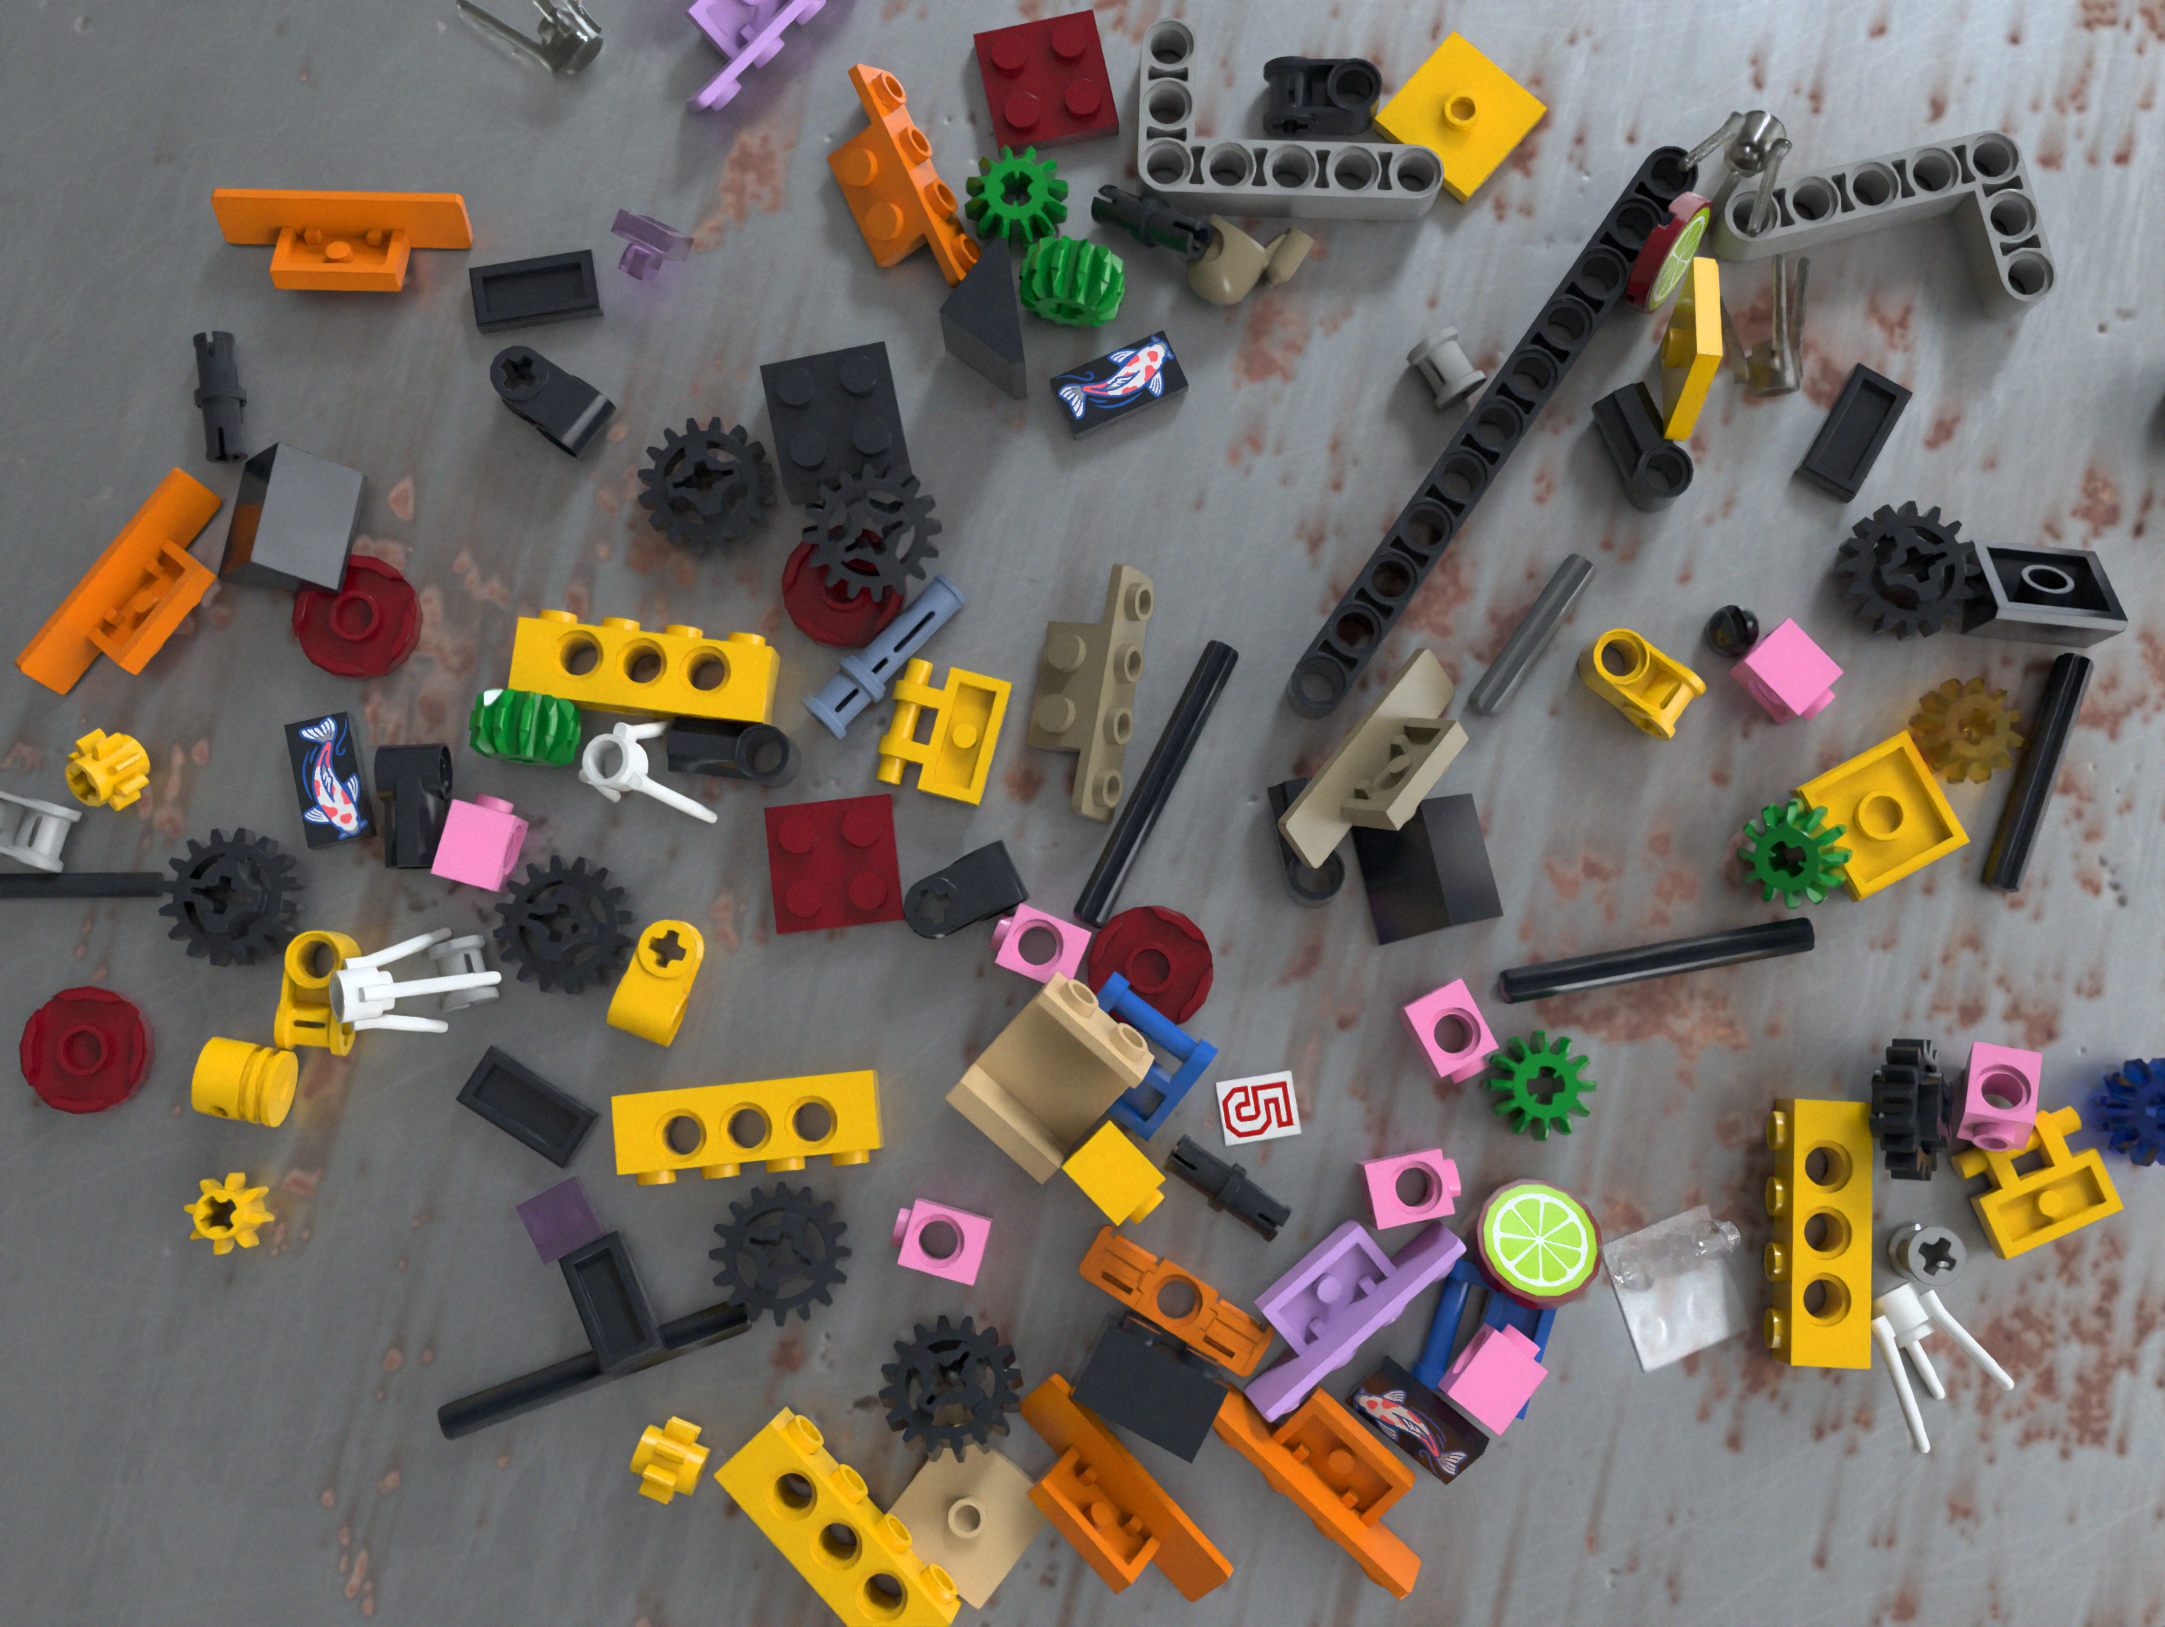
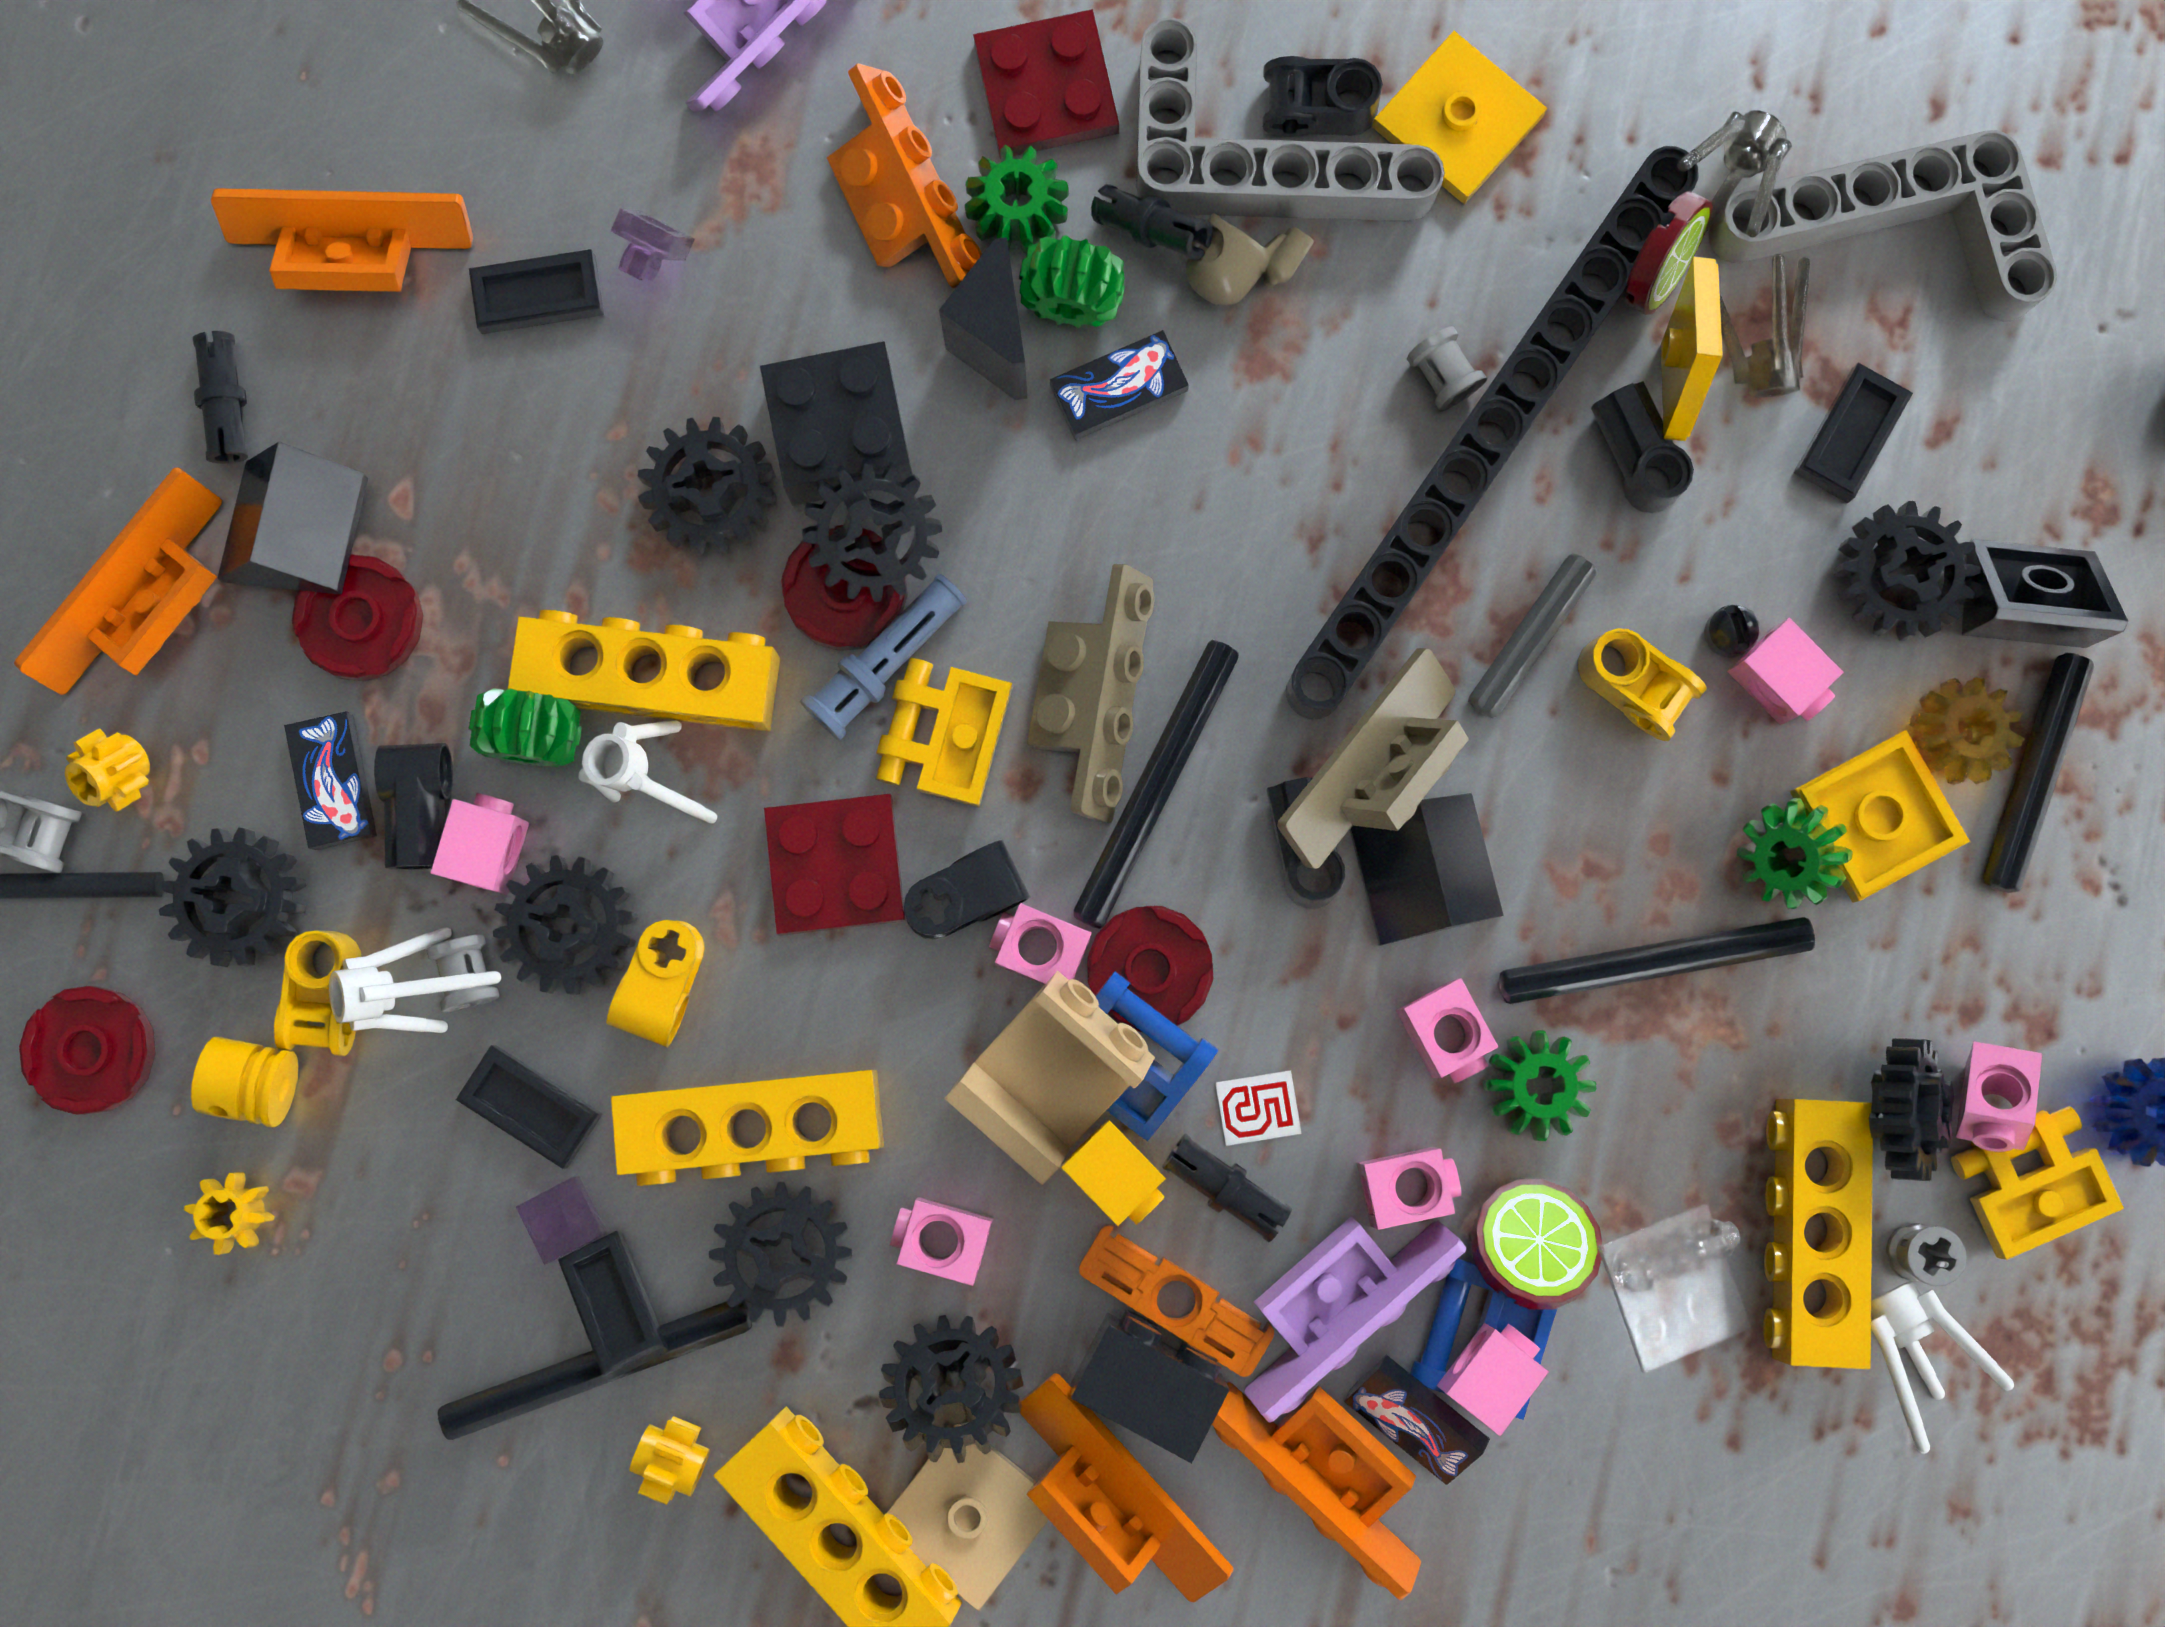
black piece [490,346,617,460] -> none
black piece [667,717,801,789] -> none

